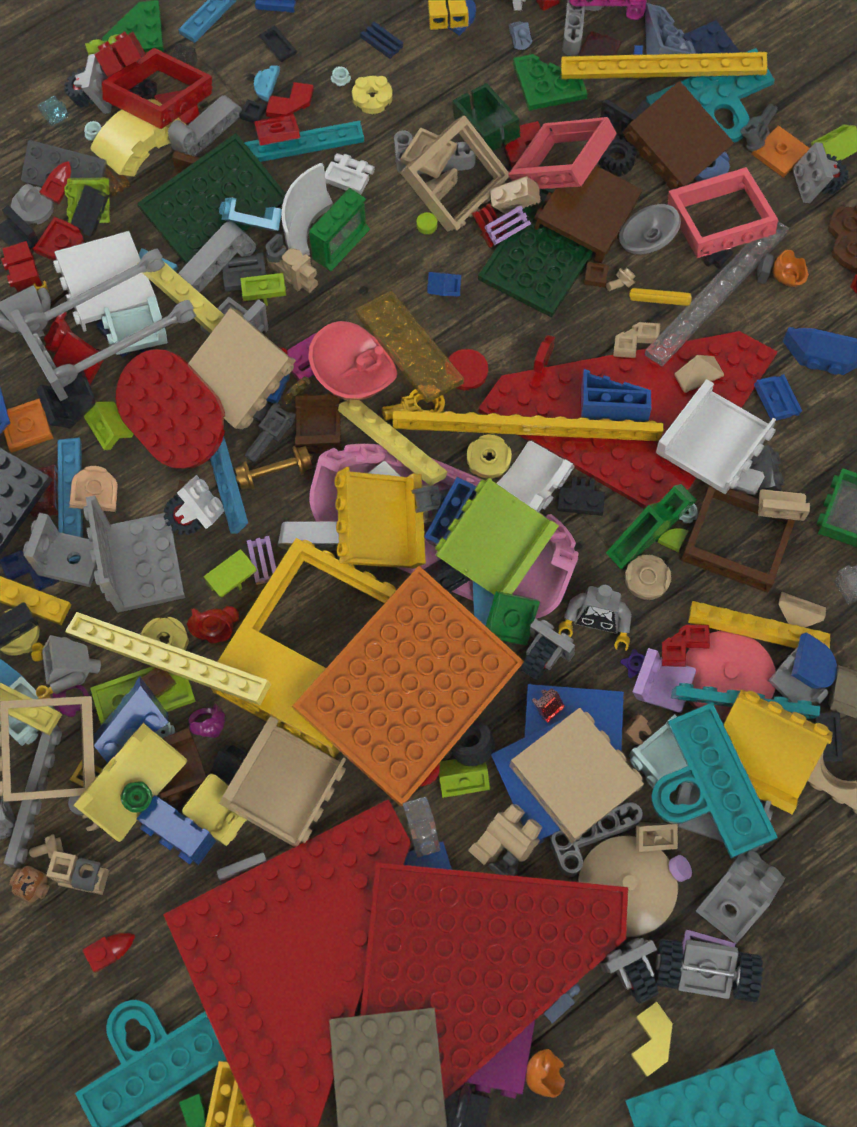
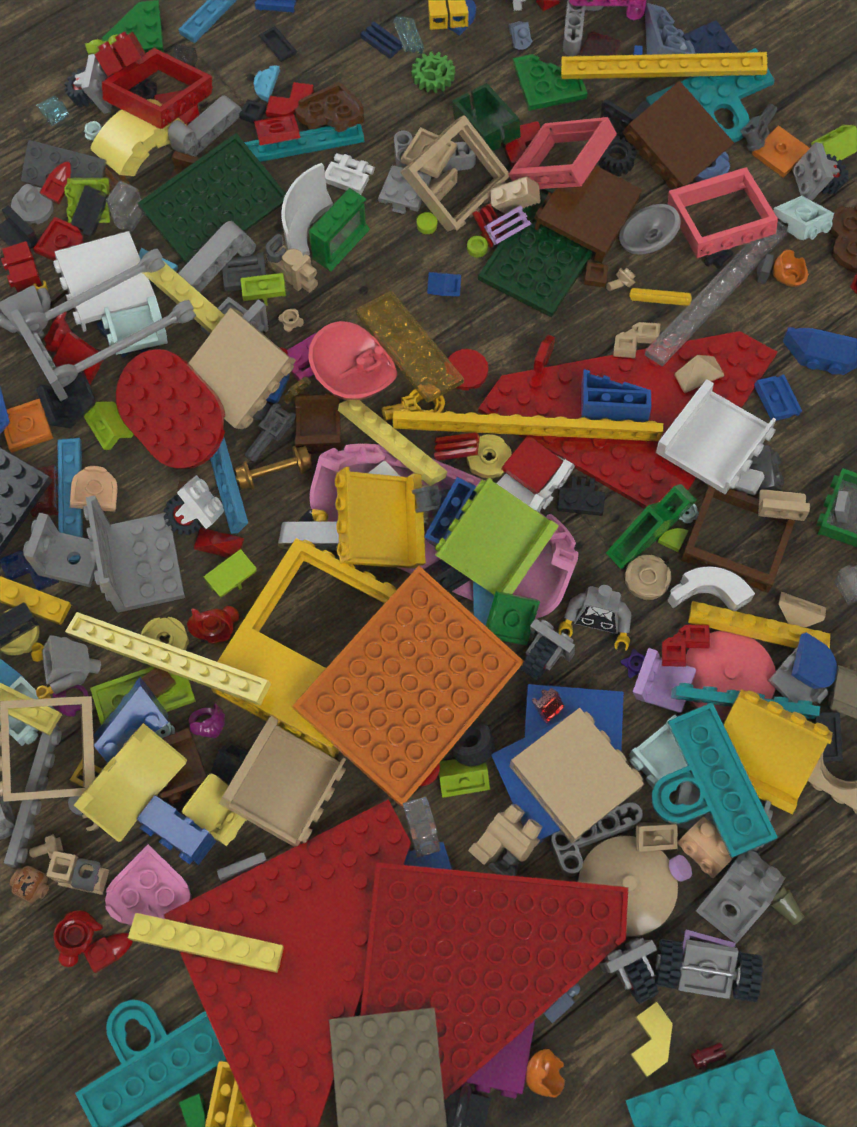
green plate [121,782,152,812] -> none
medium azure panel [219,198,282,231] -> none
lavender tile [247,536,276,585] -> none
light aqua plate [331,67,351,86] -> none
light yellow plate [352,76,392,114] -> none
medium nougat tile [622,715,652,745] -> none
none -> red hair [53,910,103,967]
none -> bright pink plate [105,845,192,925]
none -> clear piece [106,181,144,232]
none -> light yellow plate [128,913,284,973]
none -> red slope [194,528,244,558]
none -> tan plate [279,309,304,332]
none -> reddish brown plate [295,82,364,132]
none -> arm [298,509,329,522]
none -> light grey piece [378,165,432,214]
none -> clear light blue tile [394,16,424,54]
none -> bright green gear [412,52,455,93]
none -> red tile [434,432,480,461]
none -> lime tile [467,236,488,258]
none -> red tile [501,435,563,494]
none -> white arch [668,567,755,611]
none -> light nougat bracket [678,816,734,878]
none -> dark red pin [691,1042,726,1070]
none -> olive cone [770,886,804,925]
none -> light aqua plate [774,196,834,240]
none -> light grey tile [835,491,851,523]

